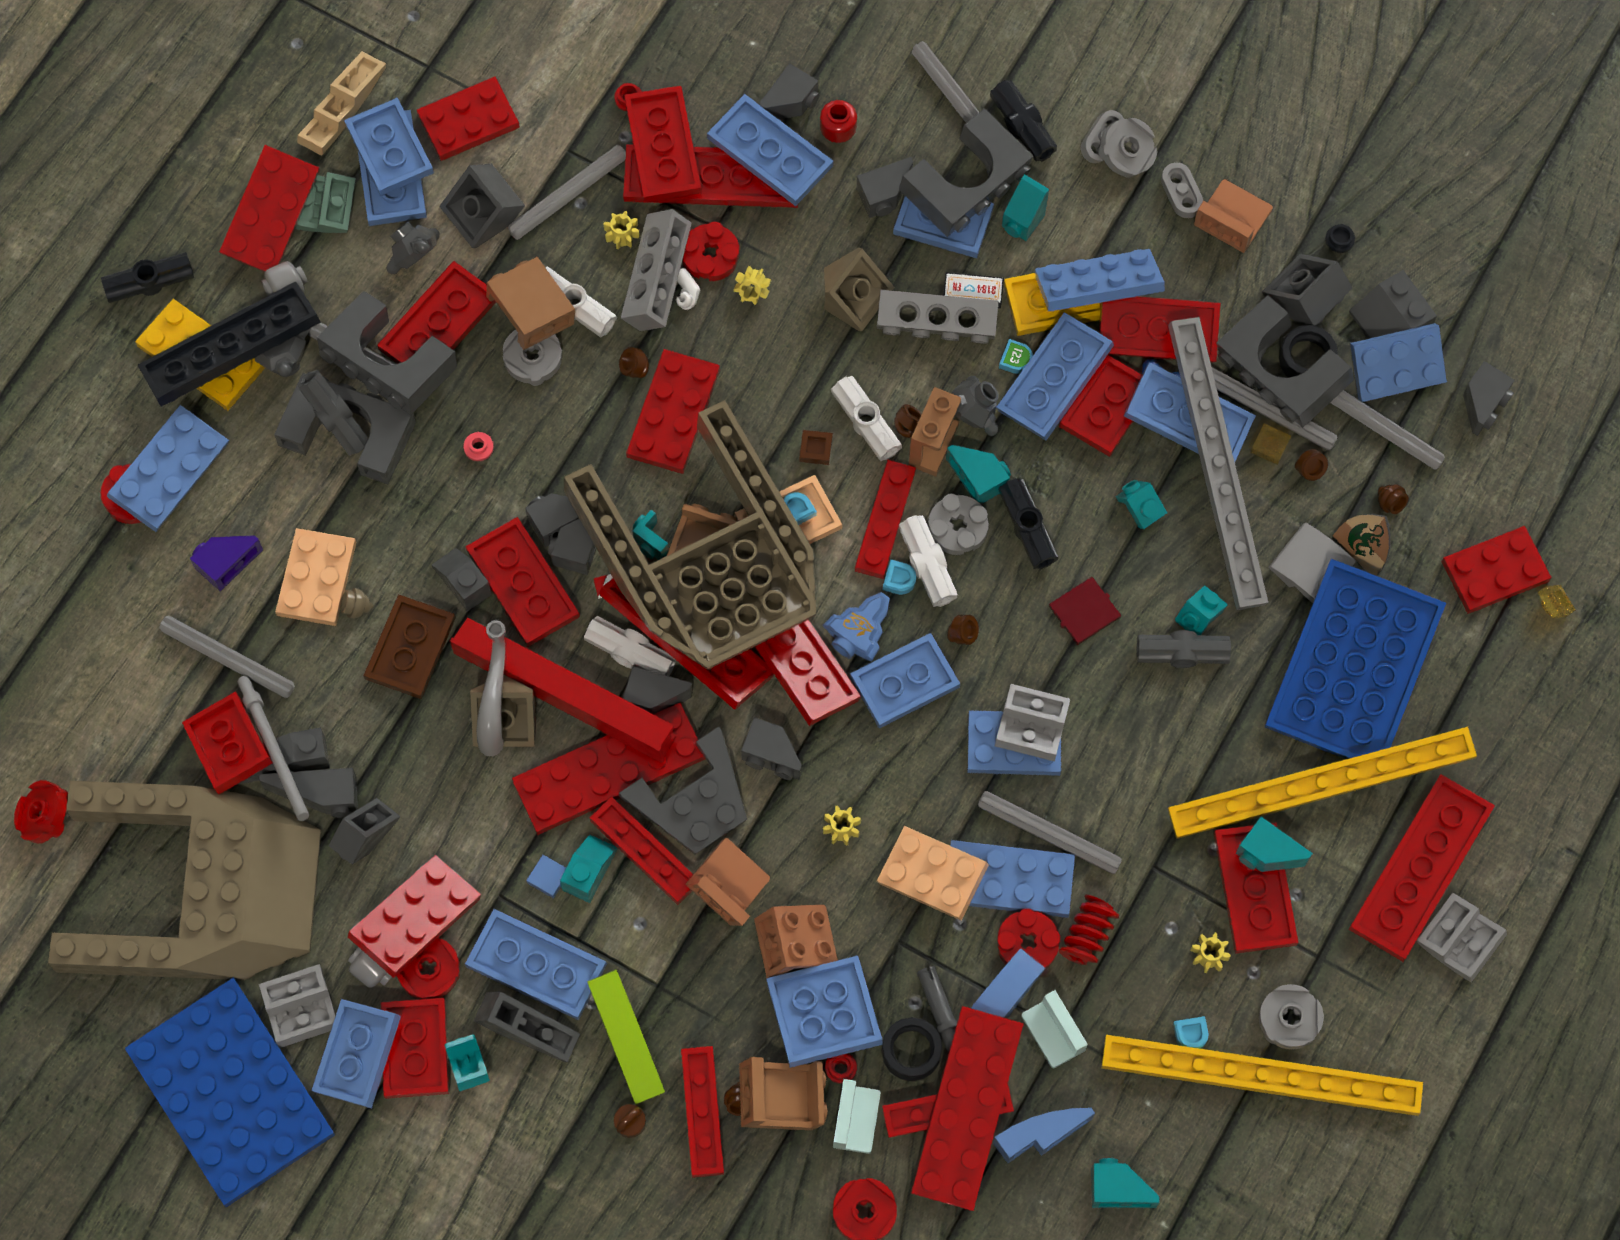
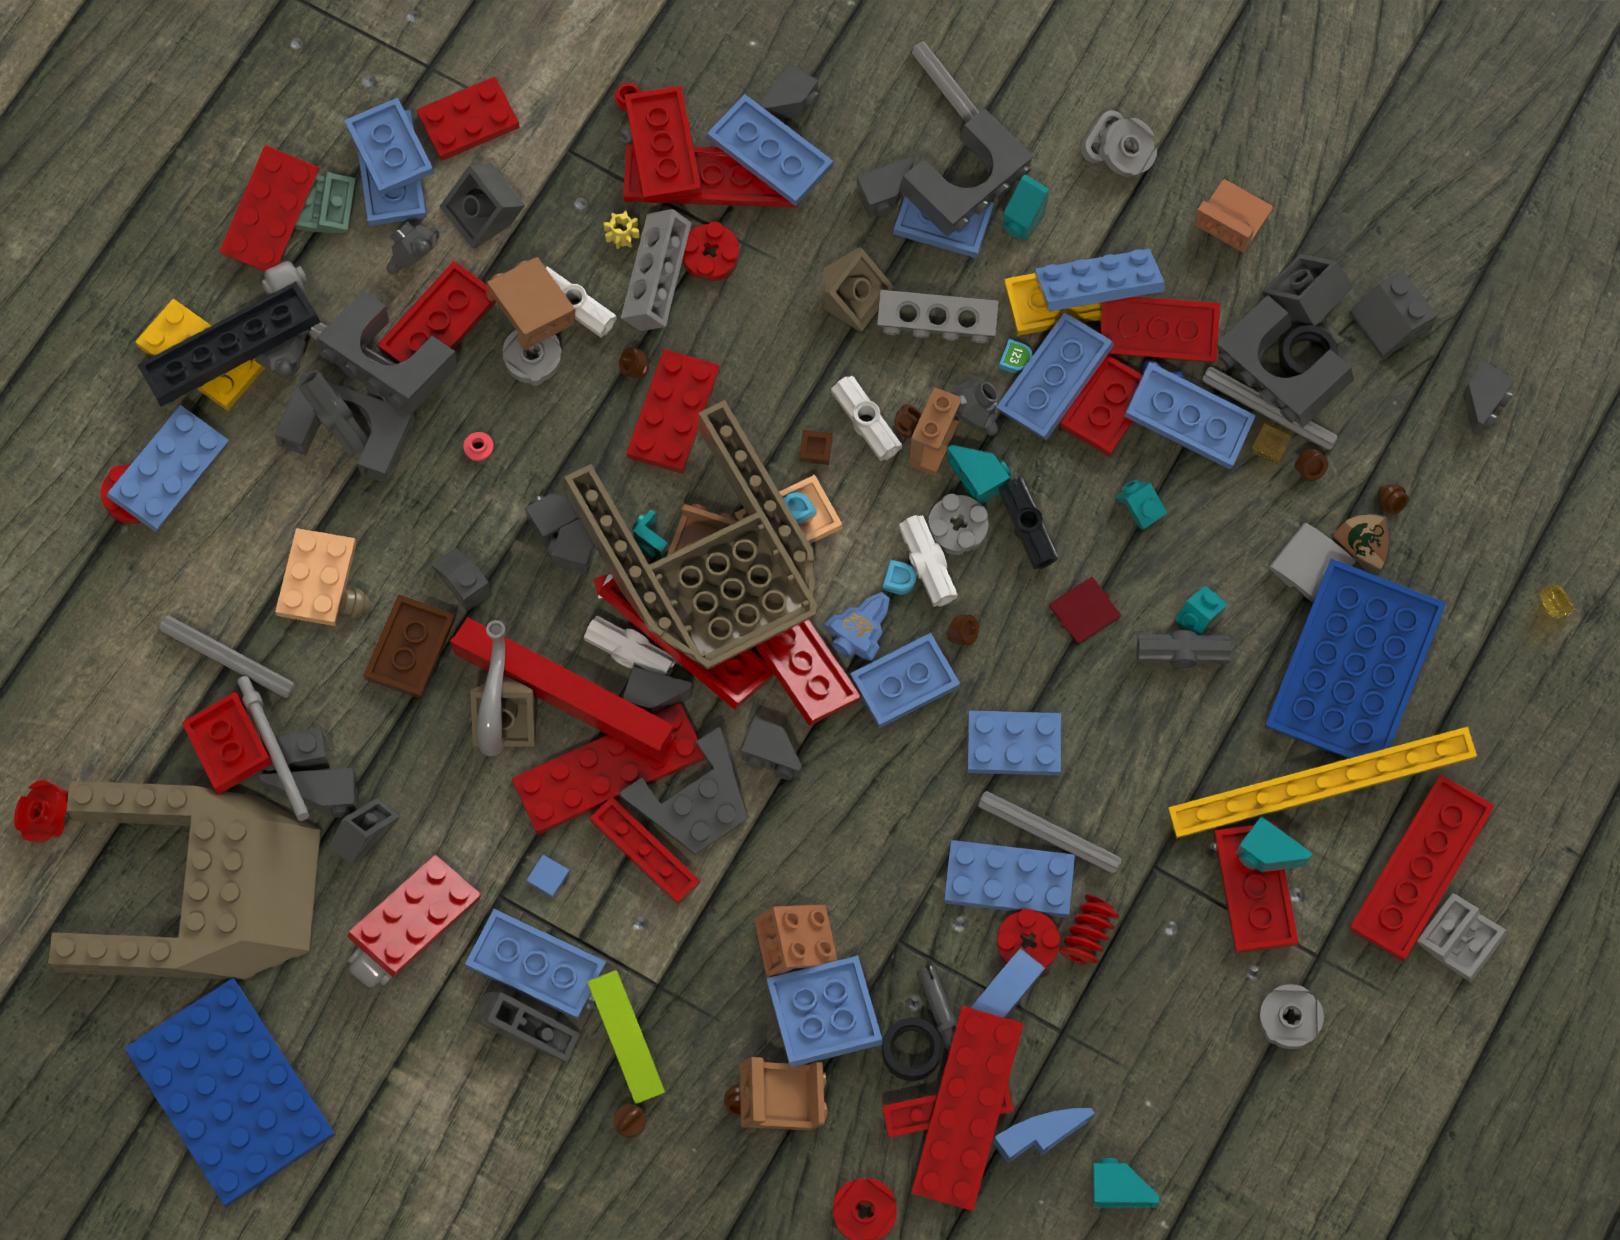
black piece [101,252,194,303] -> none
dark purple slope [190,535,263,591] -> none
light grey slope [259,964,336,1048] -> none
tan slope [297,51,386,156] -> none
medium blue plate [312,999,401,1109] -> none
red plate [381,998,449,1099] -> none
red plate [397,938,460,999] -> none
teal bracket [444,1034,490,1091] -> none
red plate [465,517,580,647] -> none
light grey axle [508,145,626,240] -> none
teal slope [560,835,618,903] -> none
white arm [676,268,700,310] -> none
red plate [681,1046,724,1178] -> none
nougat bracket [685,838,770,926] -> none
light yellow gear [733,266,771,305] -> none
red head [820,100,857,143] -> none
light yellow gear [823,805,861,846] -> none
red plate [825,1053,857,1084] -> none
light aqua panel [833,1079,881,1154] -> none
red plate [855,460,916,579] -> none
light nougat plate [877,826,989,921] -> none
white tile [943,272,1004,309] -> none
black piece [990,80,1057,162] -> none
light grey slope [995,684,1070,762] -> none
light aqua panel [1021,990,1088,1068] -> none
yellow plate [1101,1035,1423,1116] -> none
light grey plate [1161,163,1203,218] -> none
light grey plate [1168,317,1268,610] -> none
medium azure tile [1173,1016,1209,1049] -> none
light yellow gear [1191,932,1231,973] -> none
black plate [1325,224,1355,253] -> none
light grey axle [1330,390,1445,469] -> none
medium blue plate [1350,323,1447,402] -> none
red plate [1441,526,1552,614] -> none

